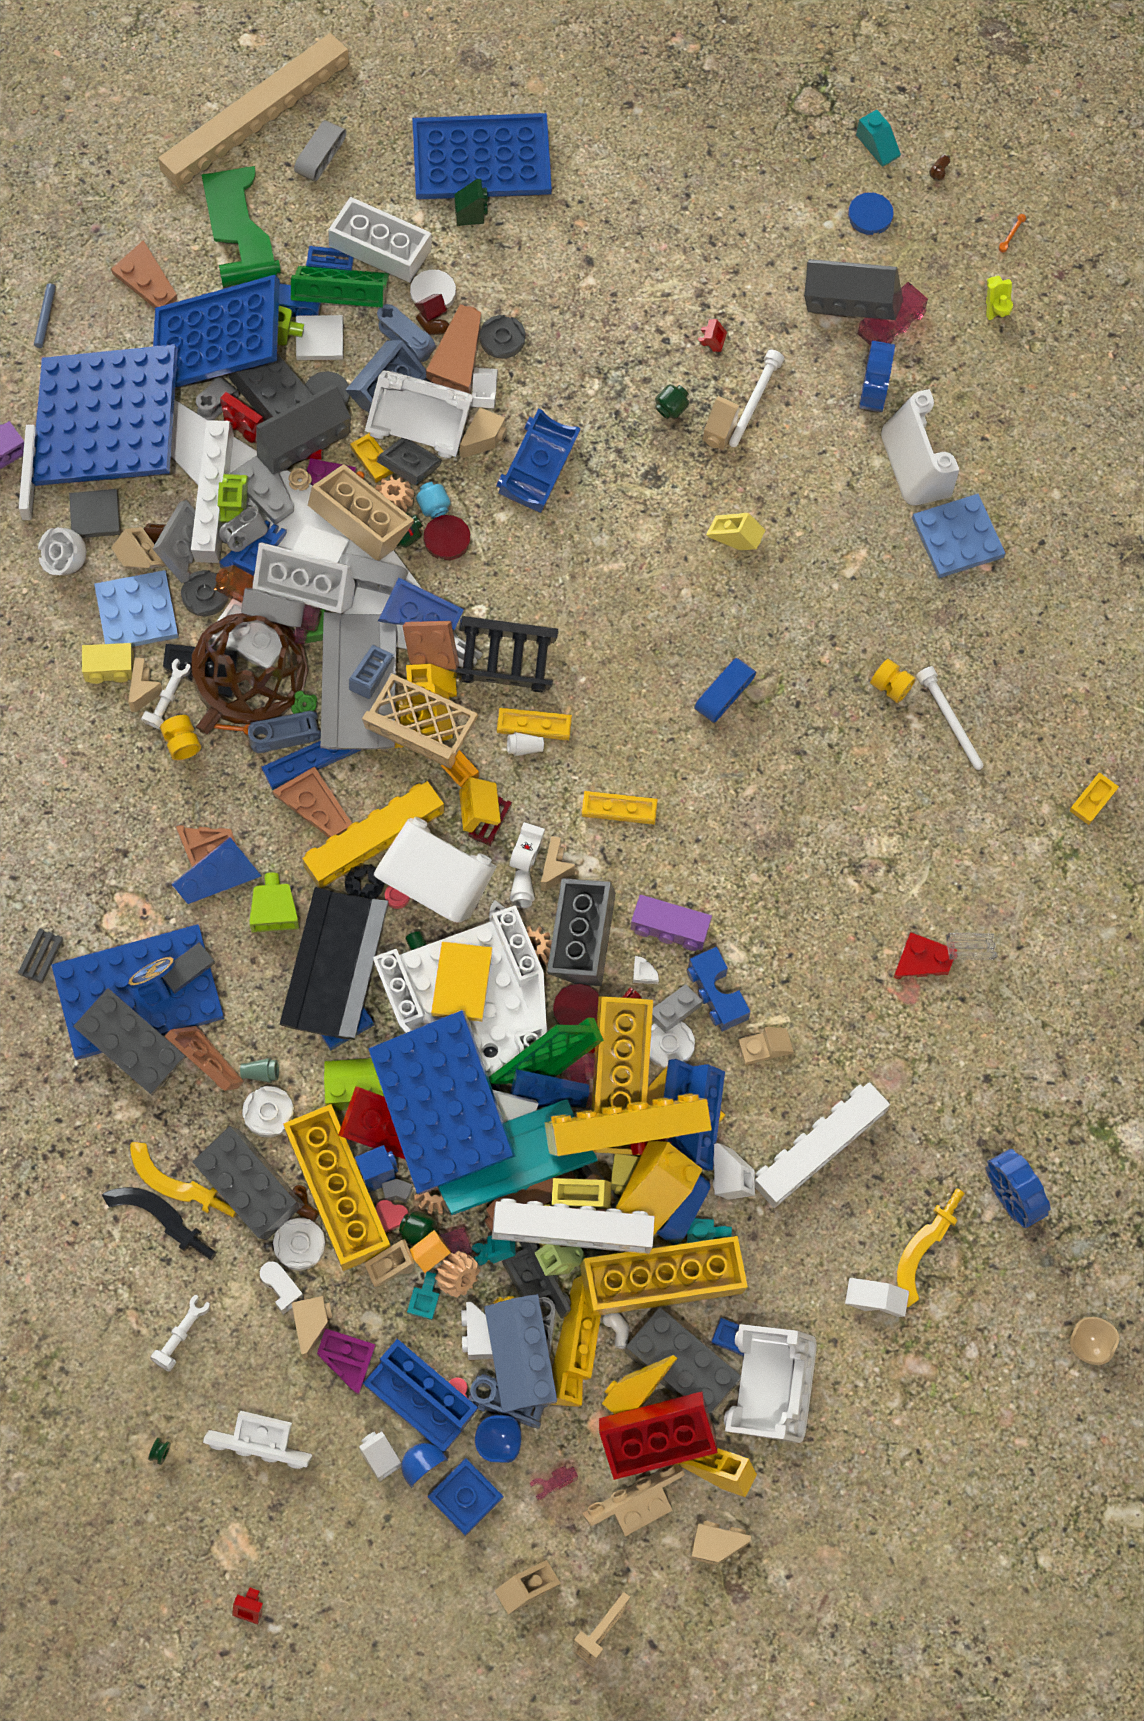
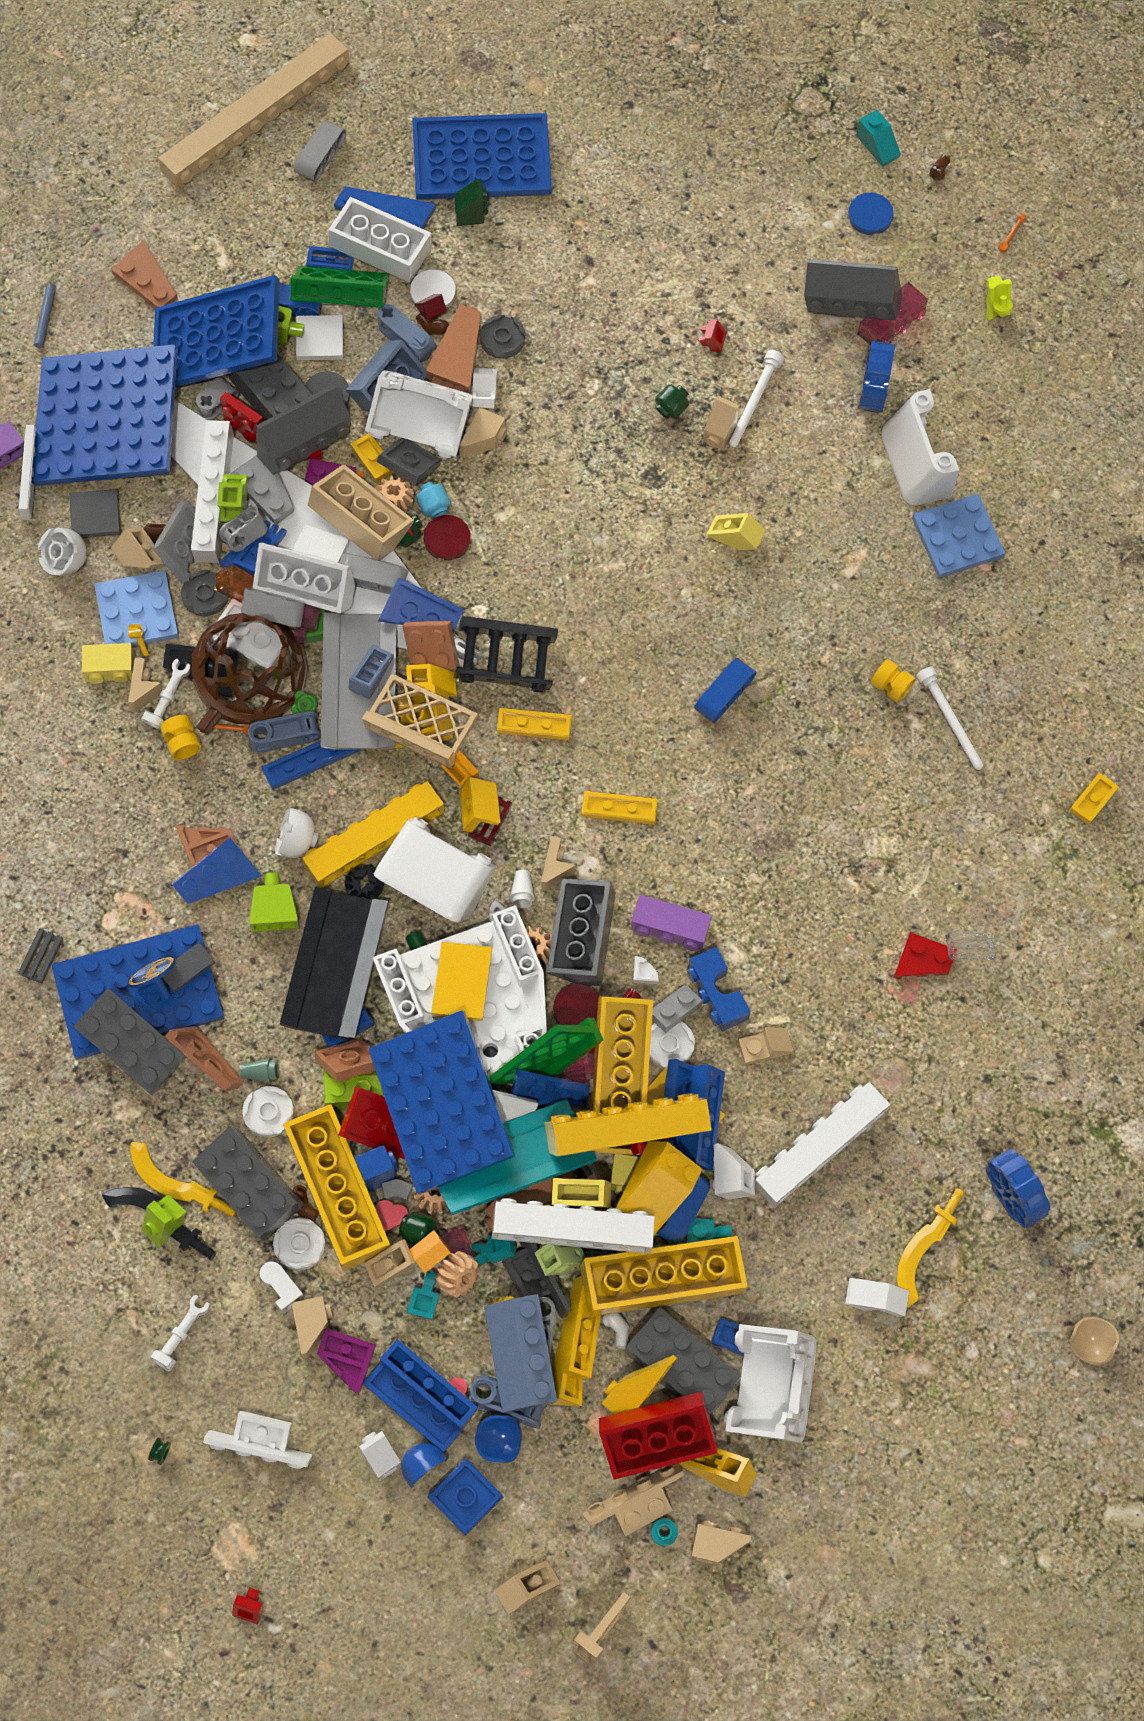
green door [201,166,281,288] -> none
nougat wing [272,767,352,838] -> none
tan plate [288,468,312,491] -> none
coral tile [385,886,410,909] -> none
white slope [461,1302,493,1360] -> none
blue piece [496,408,581,513] -> none
white cone [507,732,544,756] -> none
white leg [509,822,545,872] -> none
clear pink plate [530,1466,578,1500] -> none
none -> yellow hand [128,624,149,656]
none -> lime brick [141,1194,186,1248]
none -> white cylinder [275,807,318,858]
none -> nougat plate [314,1038,375,1082]
none -> blue wing [334,186,436,229]
none -> teal plate [651,1518,678,1546]

